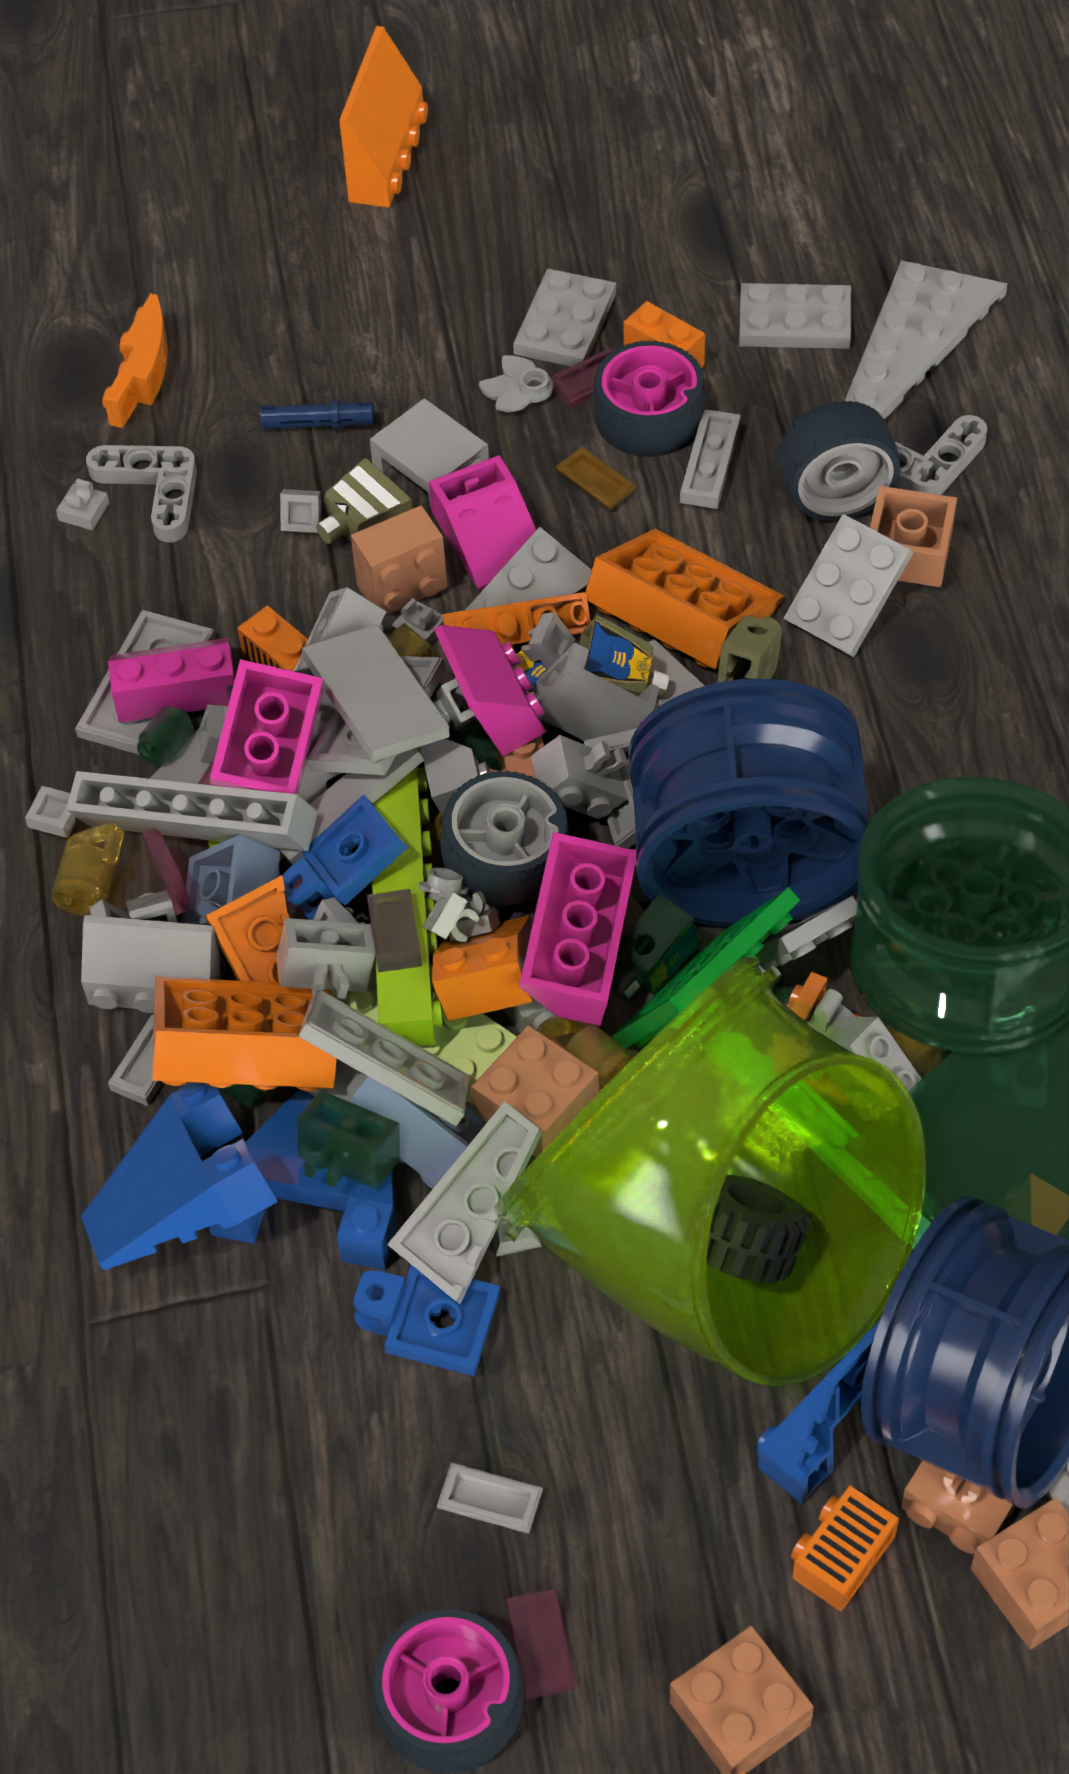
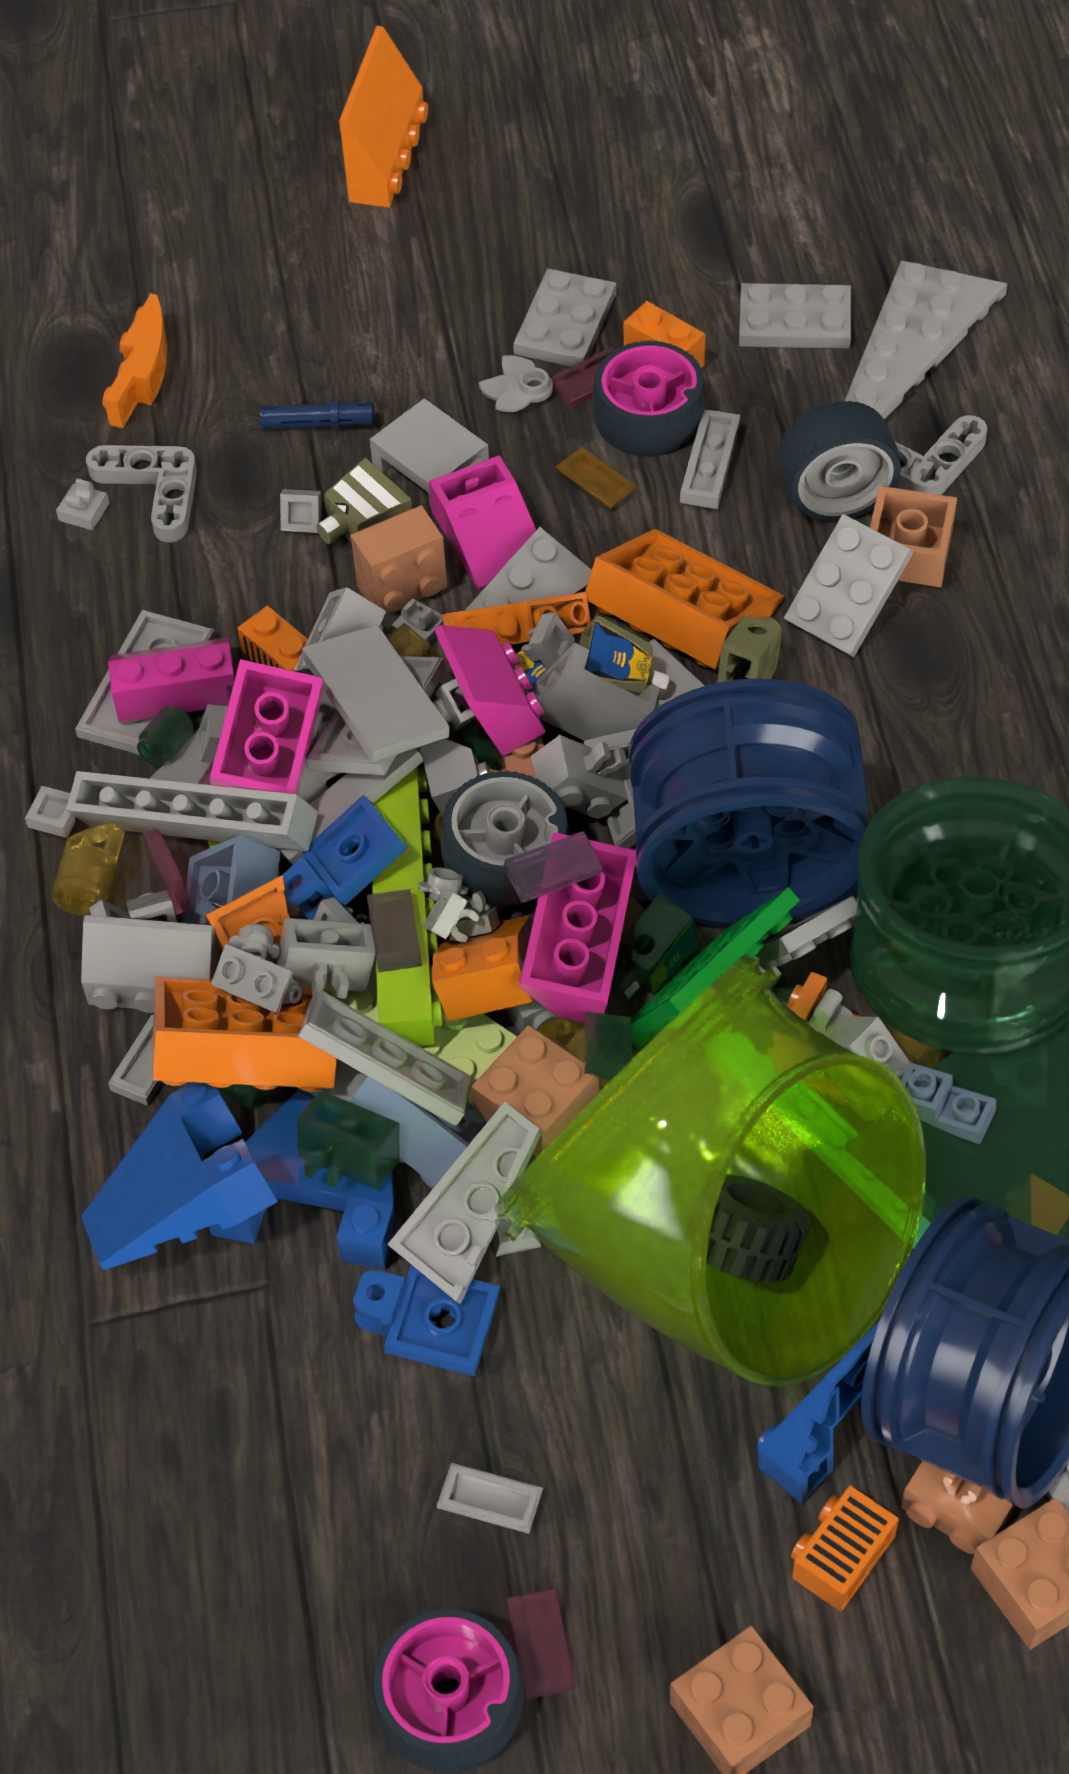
none -> light grey hinge [211,943,302,1013]
none -> light grey plate [228,924,281,960]
none -> clear purple tile [503,831,603,903]
none -> clear green plate [584,1012,632,1080]
none -> sand blue slope [893,1062,996,1144]

